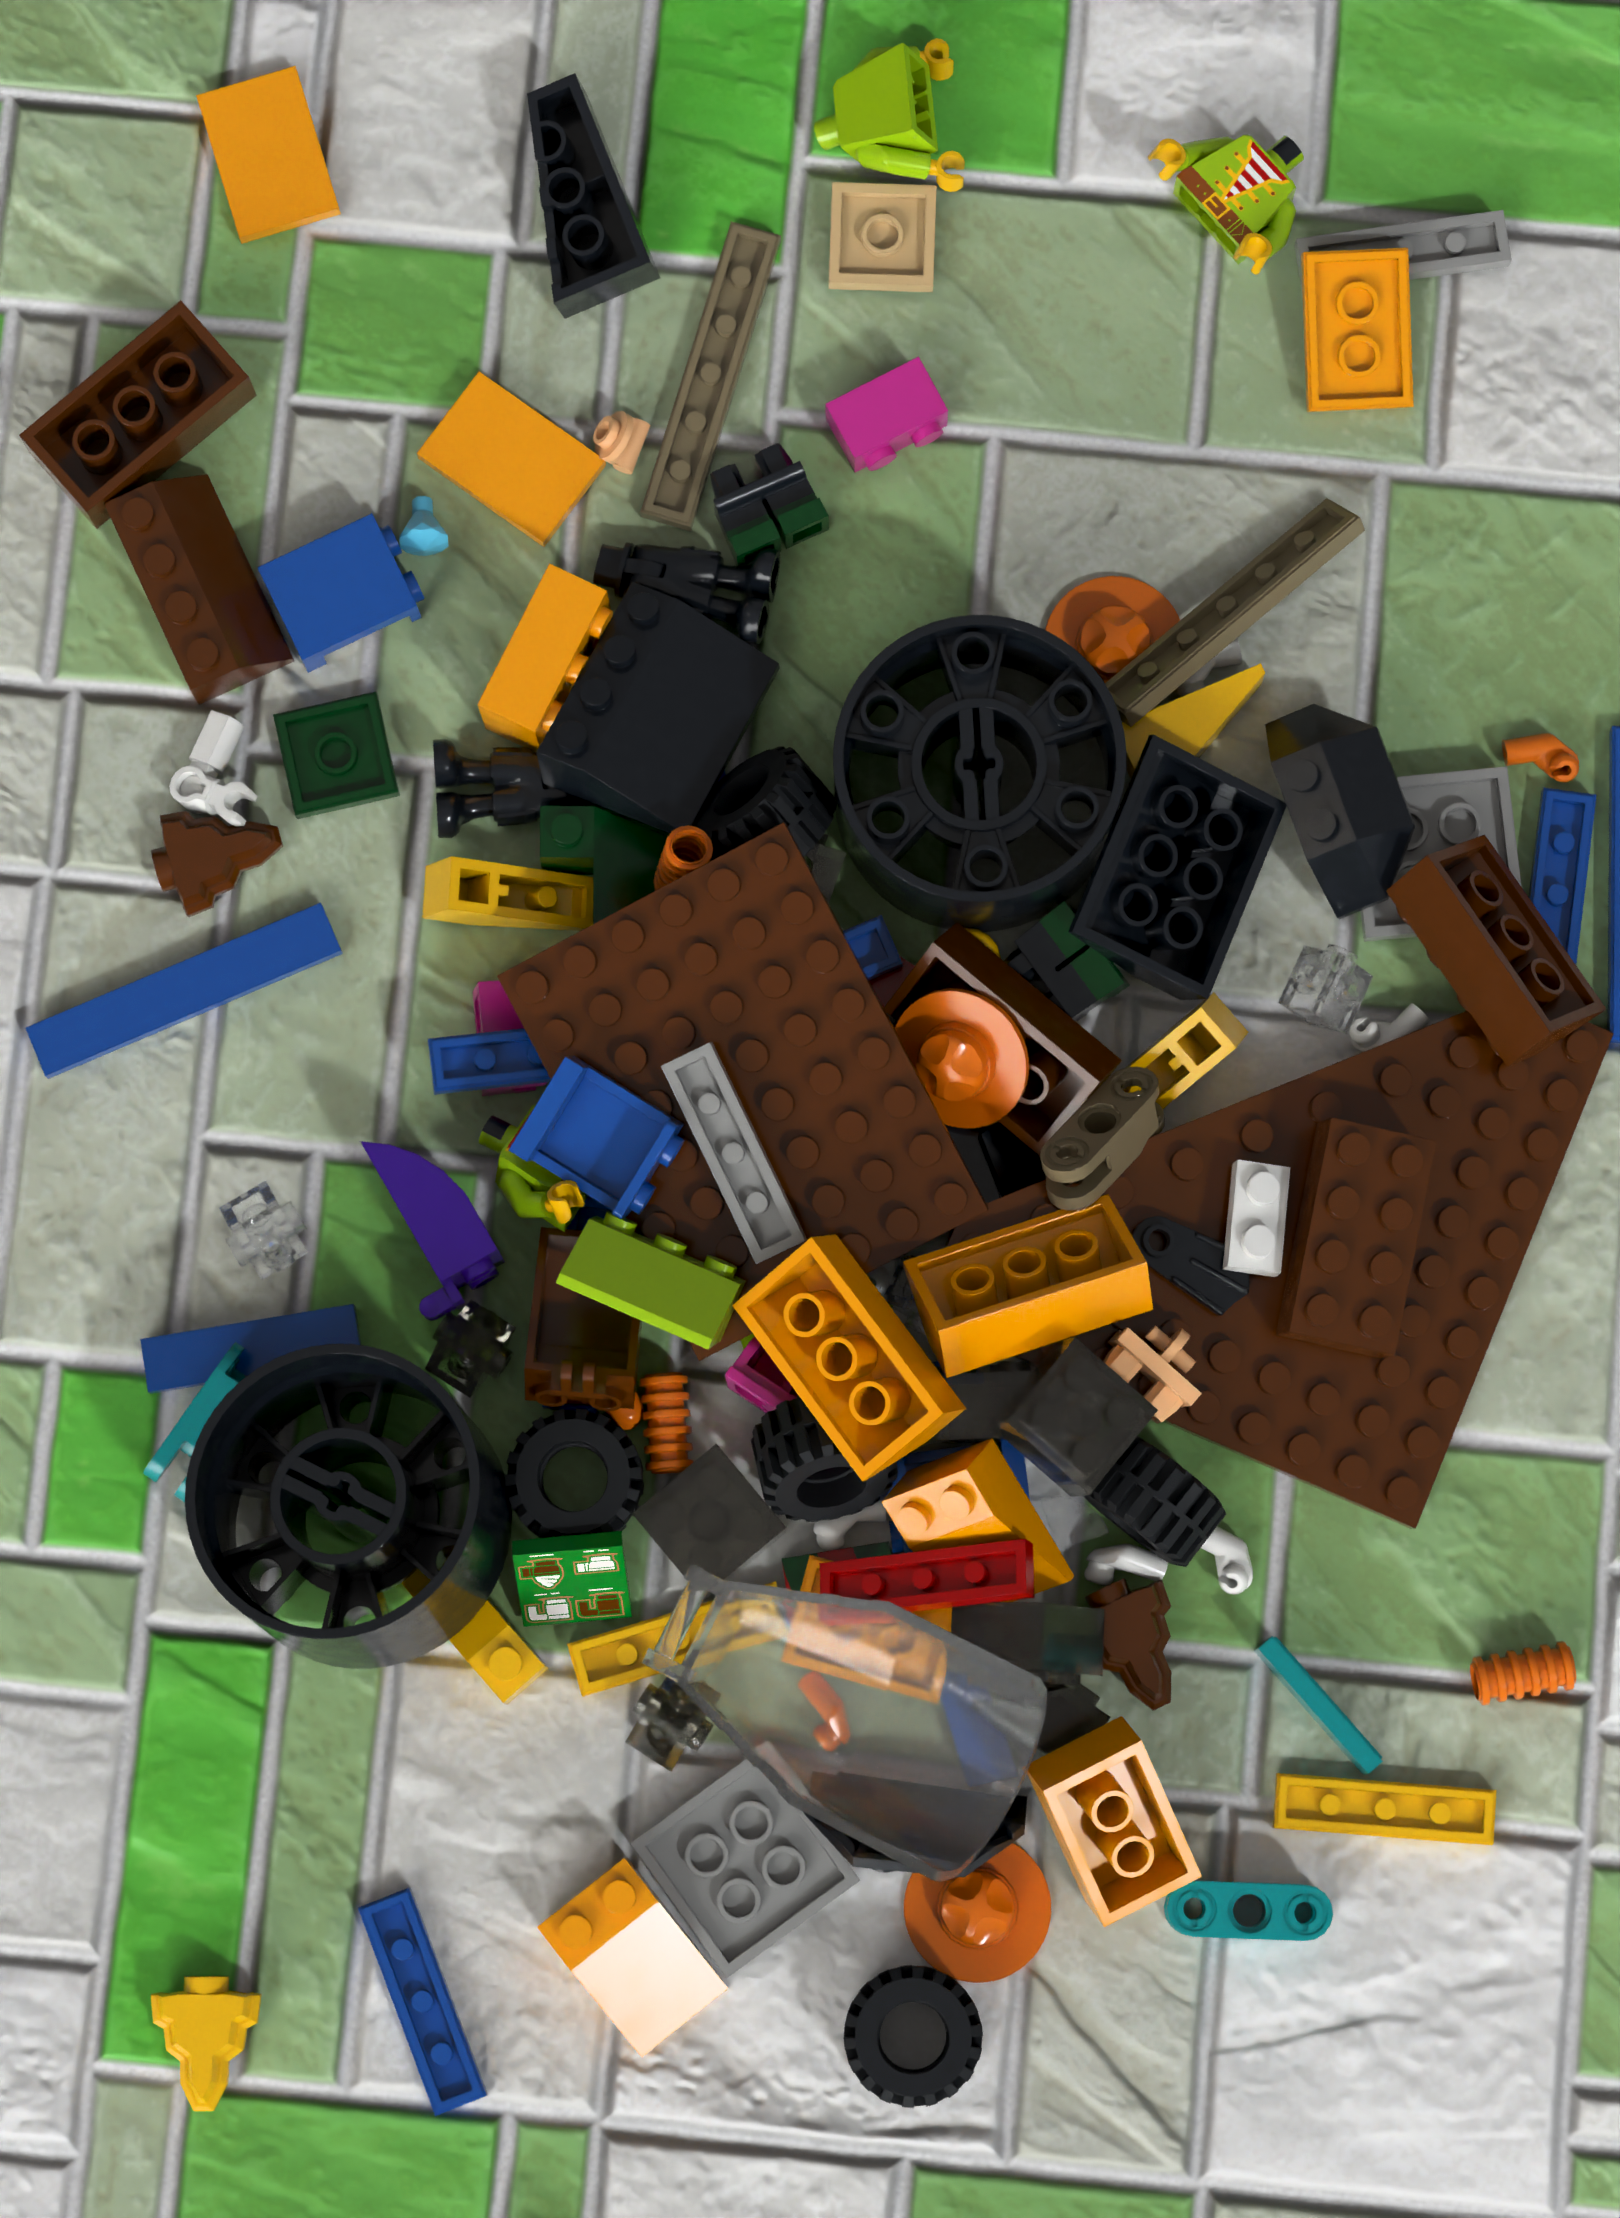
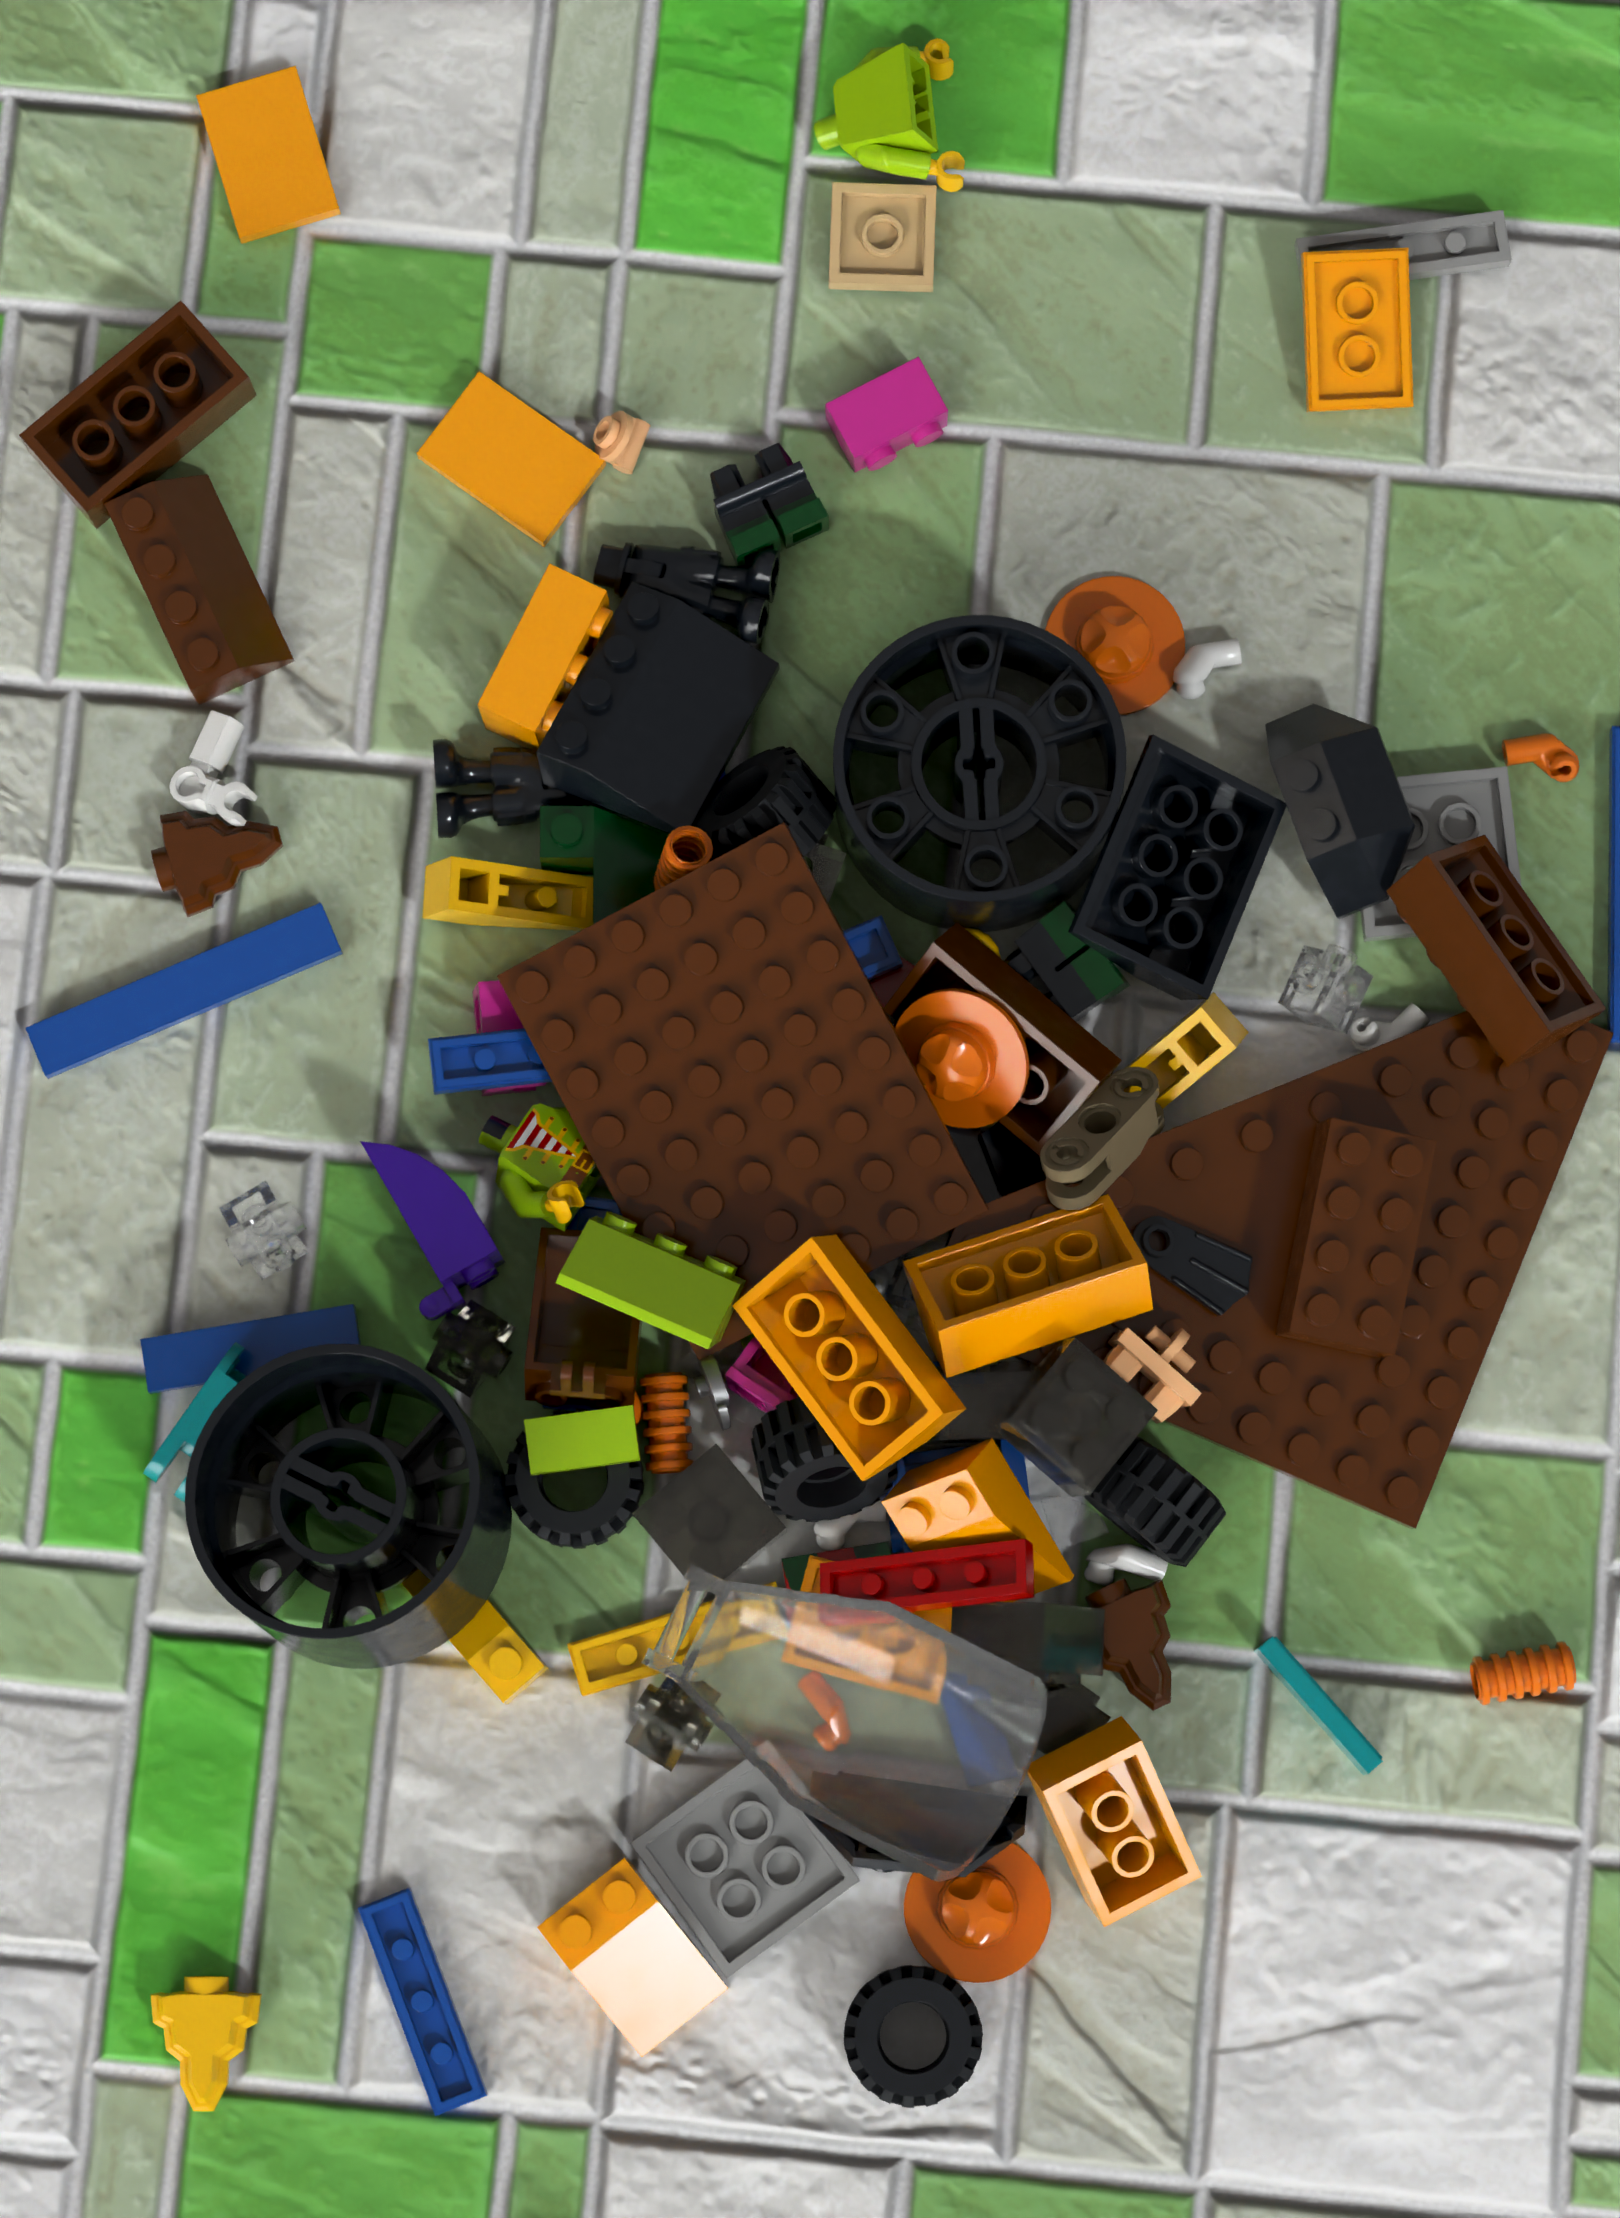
blue panel [257,513,425,673] -> none
dark green tile [273,691,400,819] -> none
medium azure rock [399,496,449,556] -> none
blue panel [509,1055,685,1219] -> none
green tile [512,1531,632,1627] -> none
black wedge [527,73,660,319] -> none
dark tan tile [640,221,781,531] -> none
light grey plate [661,1042,807,1264] -> none
dark tan tile [1105,498,1365,727] -> none
yellow slope [1122,663,1265,778] -> none
torso [1147,134,1304,275] -> none
teal piece [1164,1880,1333,1941] -> none
white arm [1201,1526,1253,1595] -> none
white plate [1222,1160,1290,1277] -> none
yellow tile [1272,1773,1497,1845] -> none
blue tile [1528,788,1597,964] -> none
none -> lime tile [524,1405,641,1475]
none -> flat silver piece [693,1355,731,1431]

